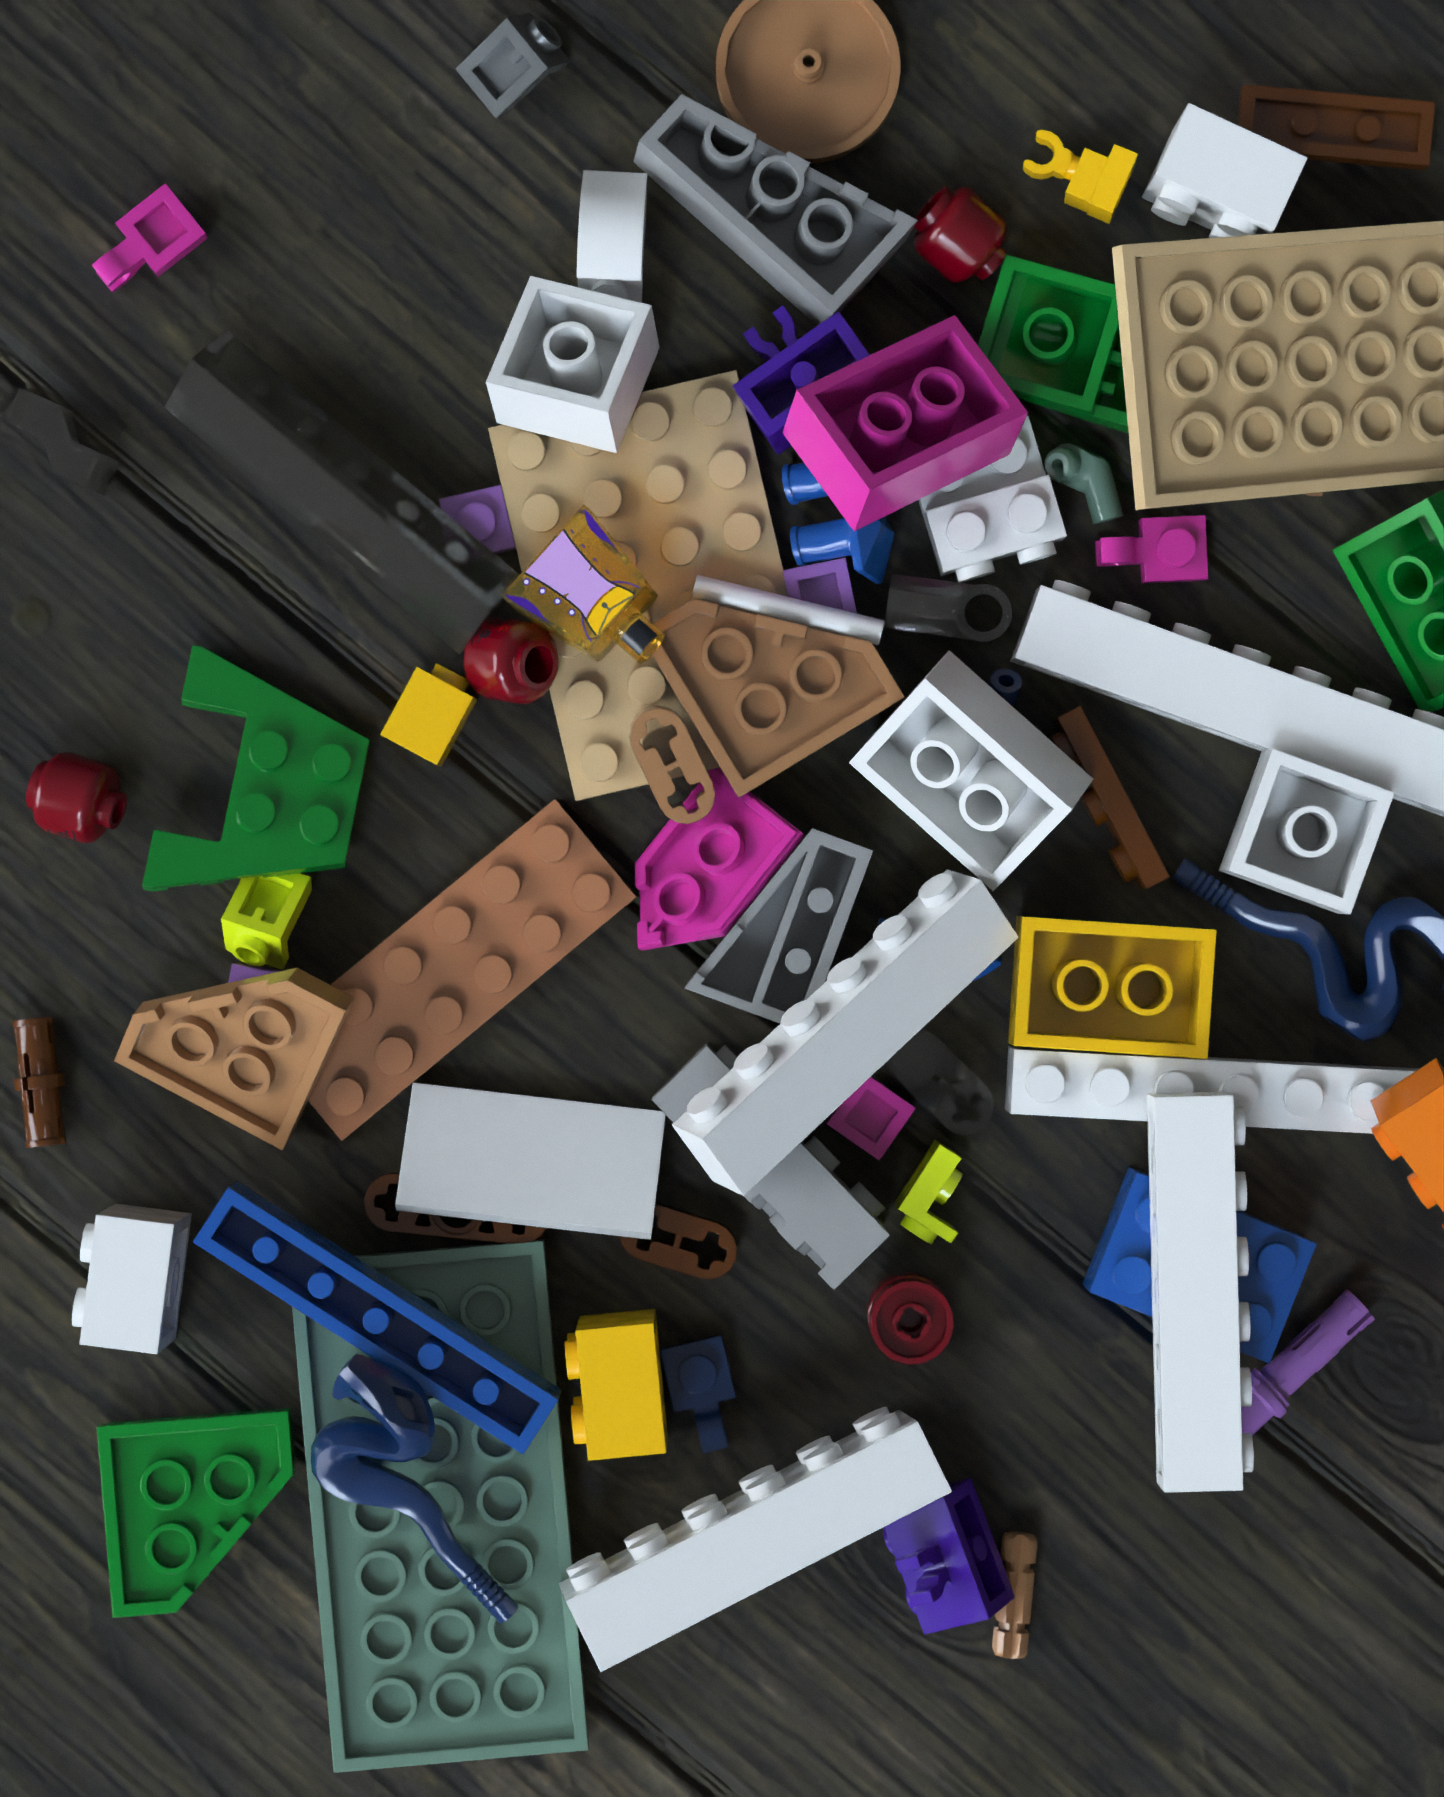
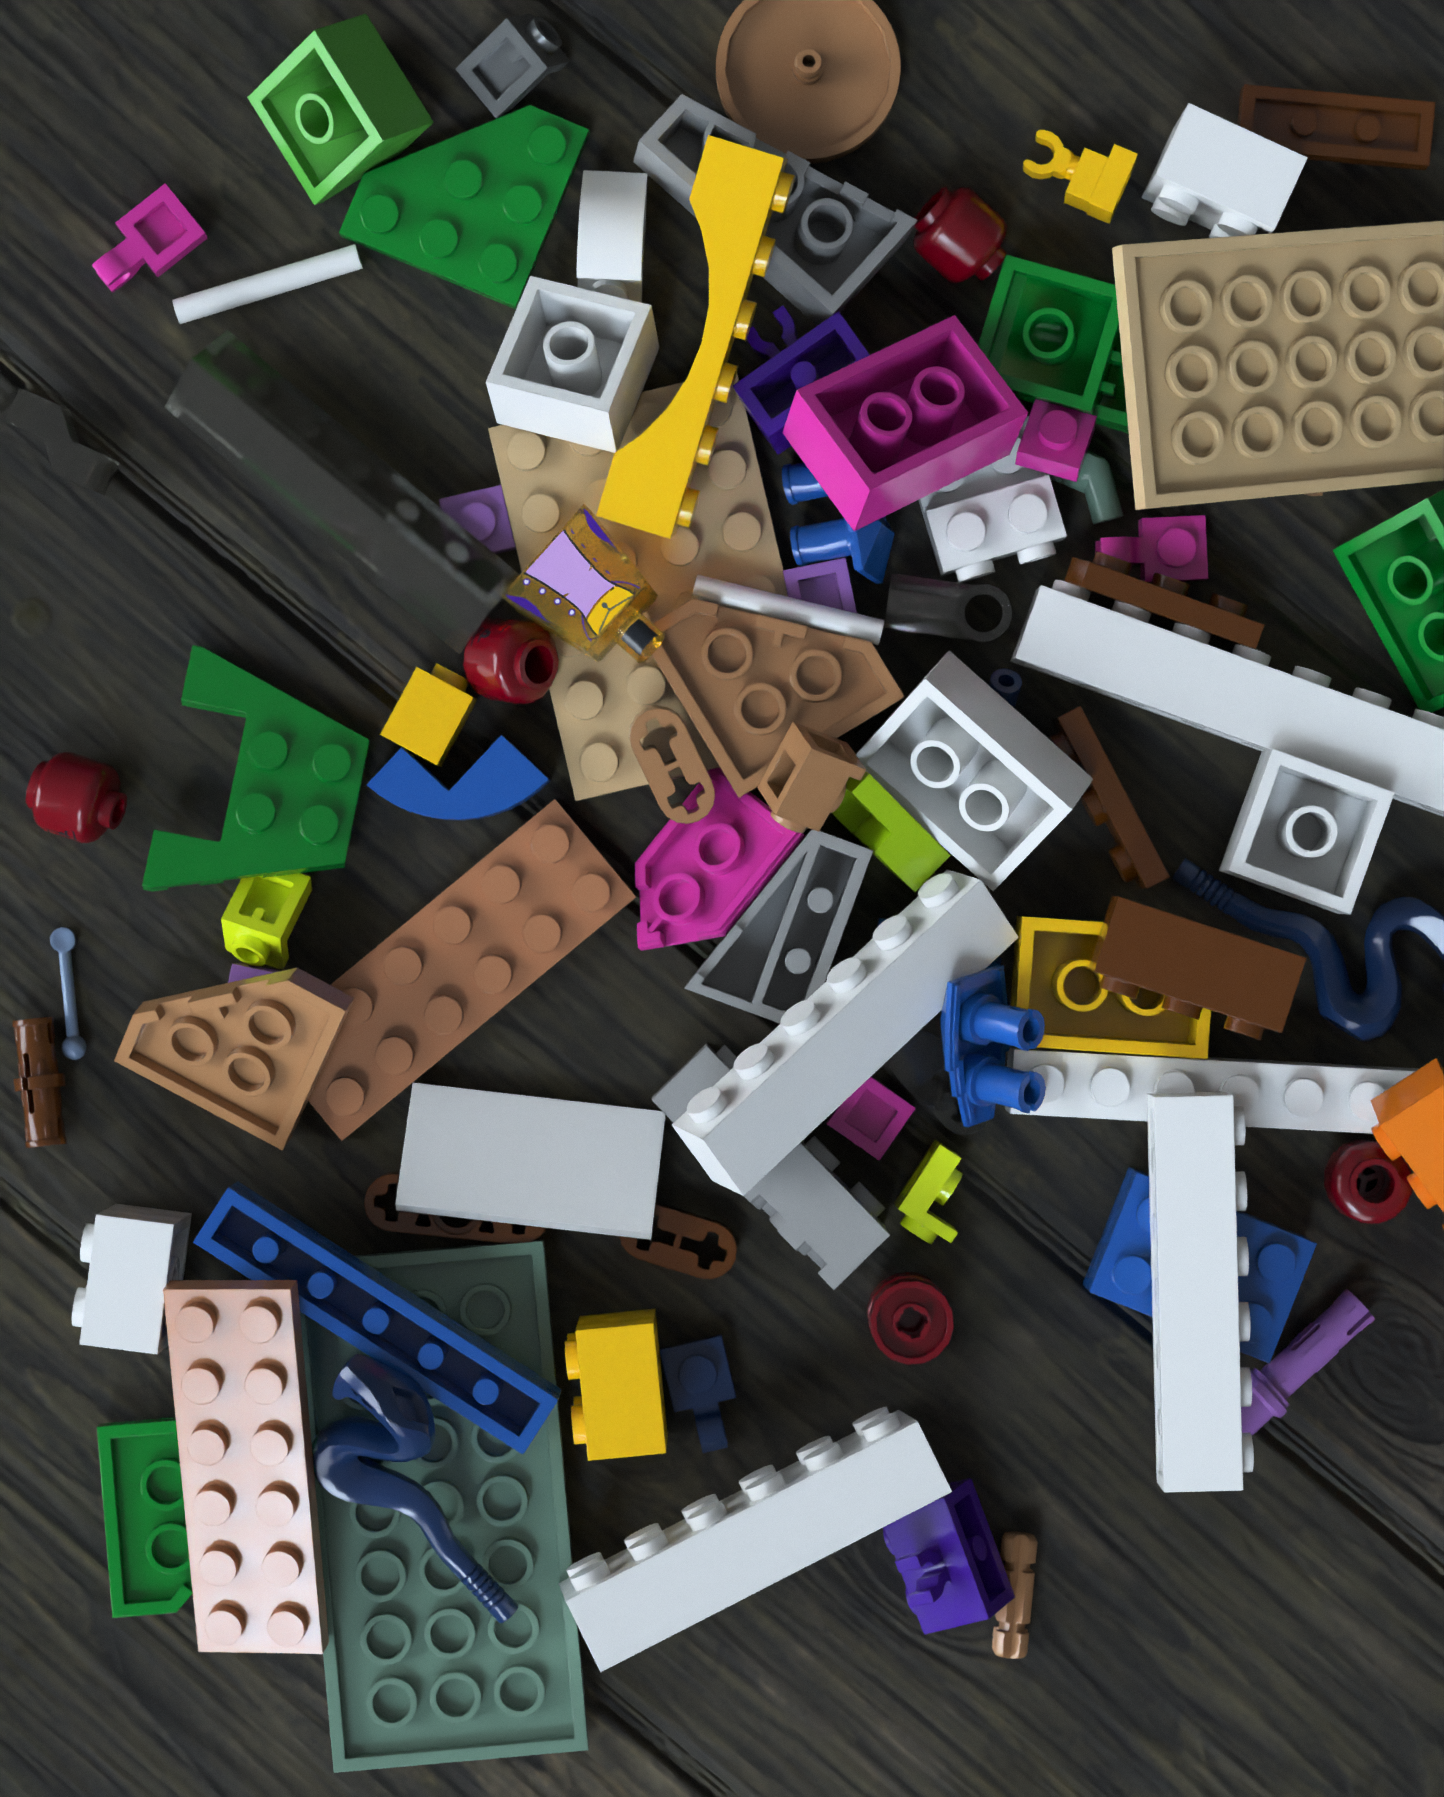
none -> sand blue hinge [50,927,87,1060]
none -> plate [163,1280,329,1654]
none -> white bar [172,244,363,324]
none -> bright green slope [247,14,434,205]
none -> green plate [339,105,590,309]
none -> blue brick [367,735,551,821]
none -> yellow arch [596,135,795,539]
none -> medium nougat brick [757,722,866,833]
none -> lime slope [832,772,951,892]
none -> blue connector [940,965,1046,1127]
none -> dark pink plate [1015,399,1097,482]
none -> reddish brown plate [1064,551,1265,649]
none -> reddish brown brick [1088,896,1307,1040]
none -> dark red head [1324,1138,1413,1224]

